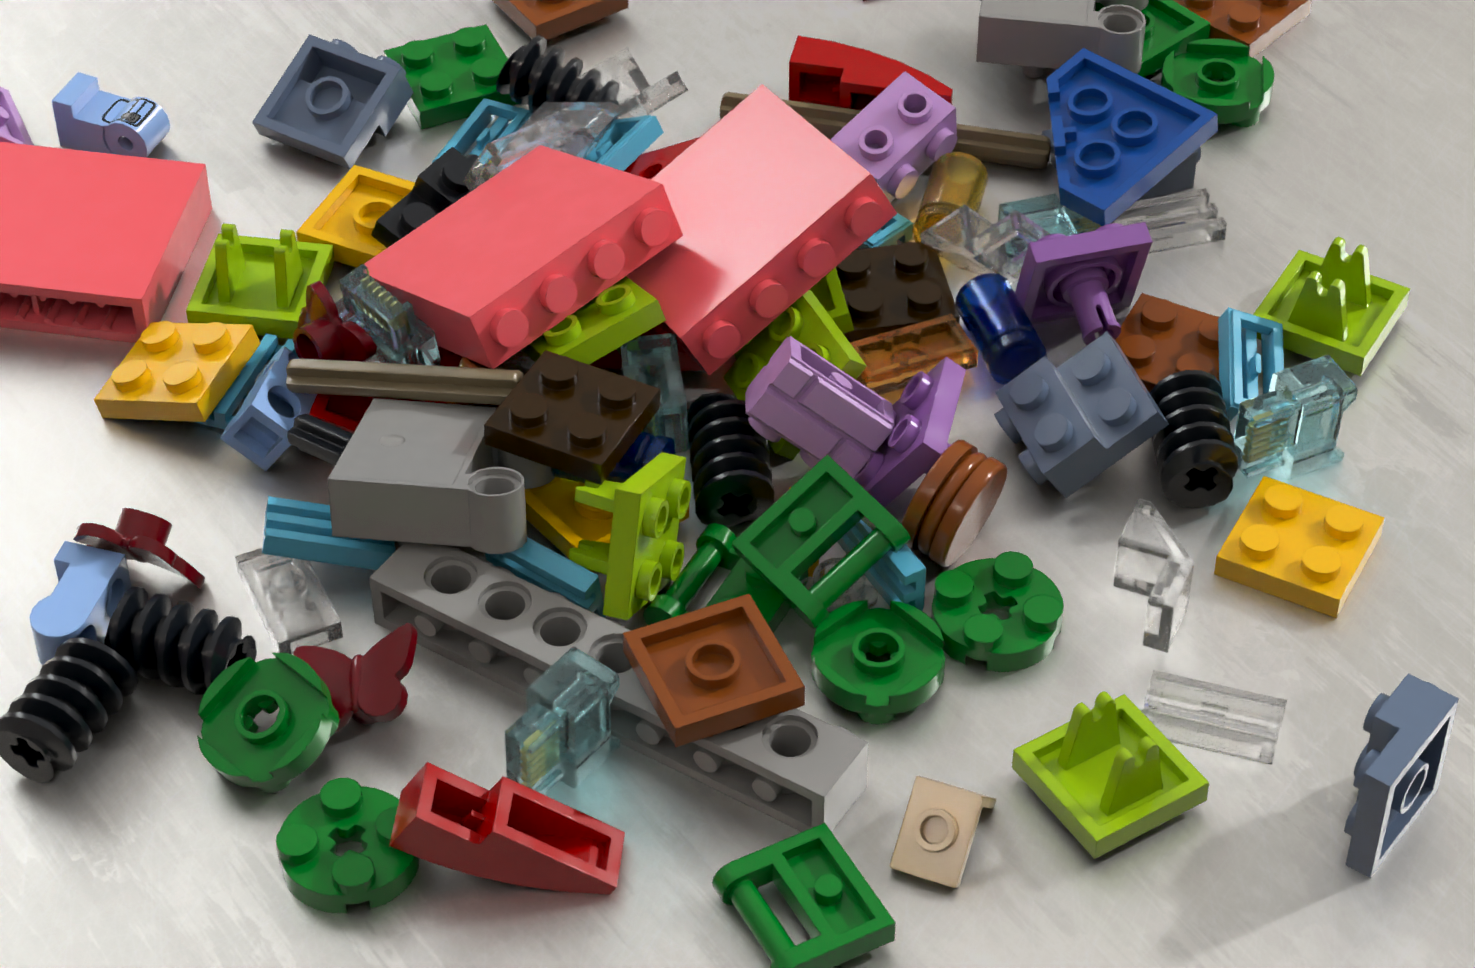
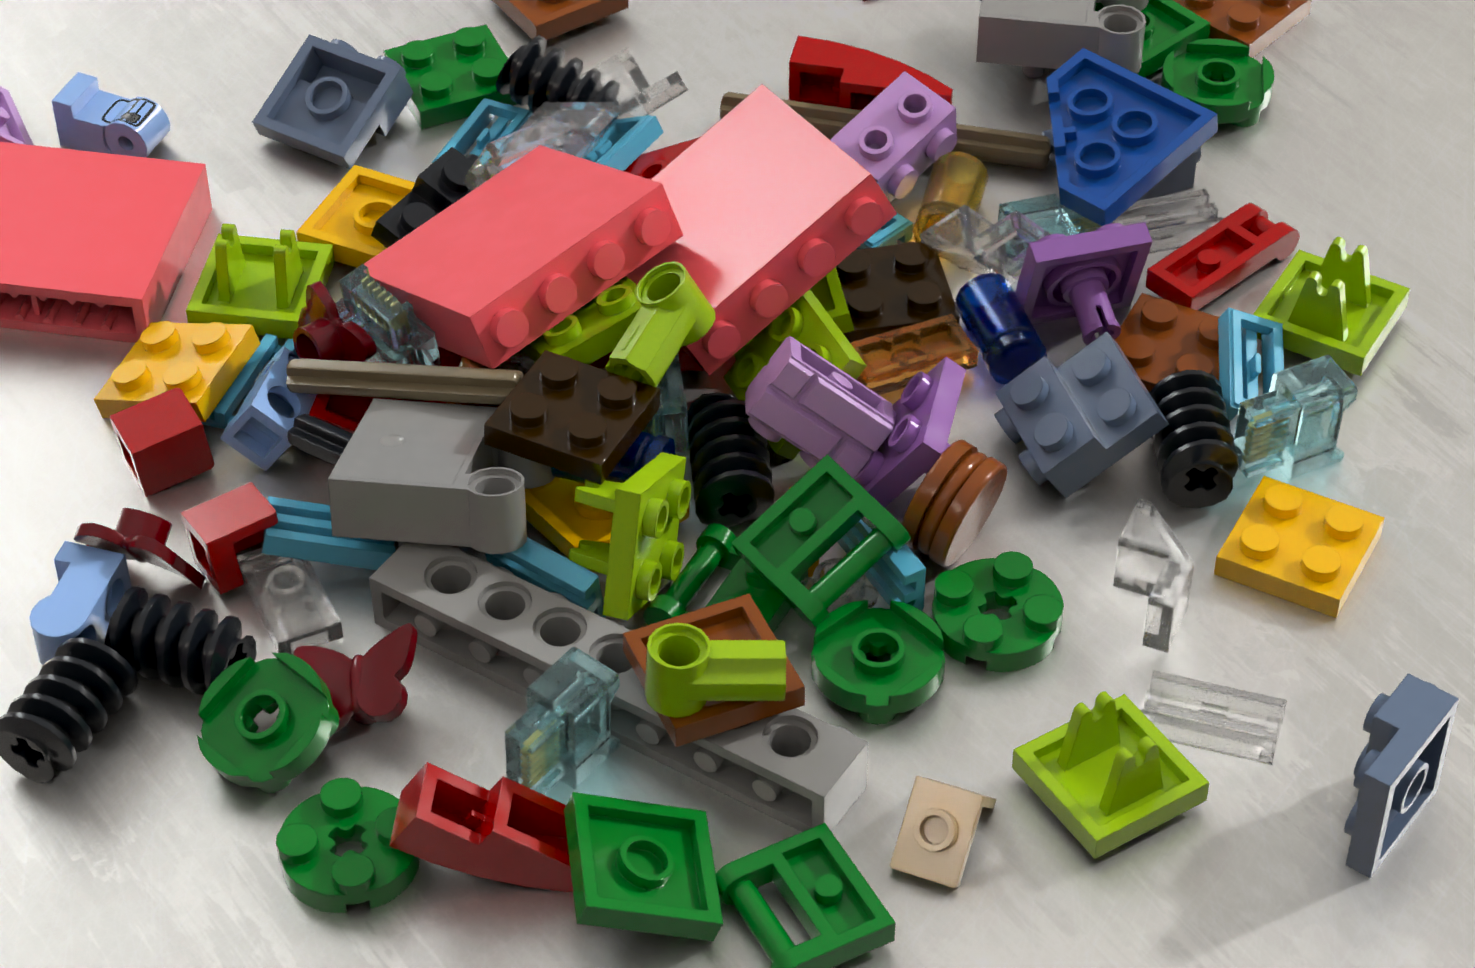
none -> red panel [109,388,214,497]
none -> panel [181,482,278,595]
none -> green plate [564,792,723,941]
none -> lime piece [605,261,715,387]
none -> lime piece [645,623,786,718]
none -> red plate [1145,203,1300,310]

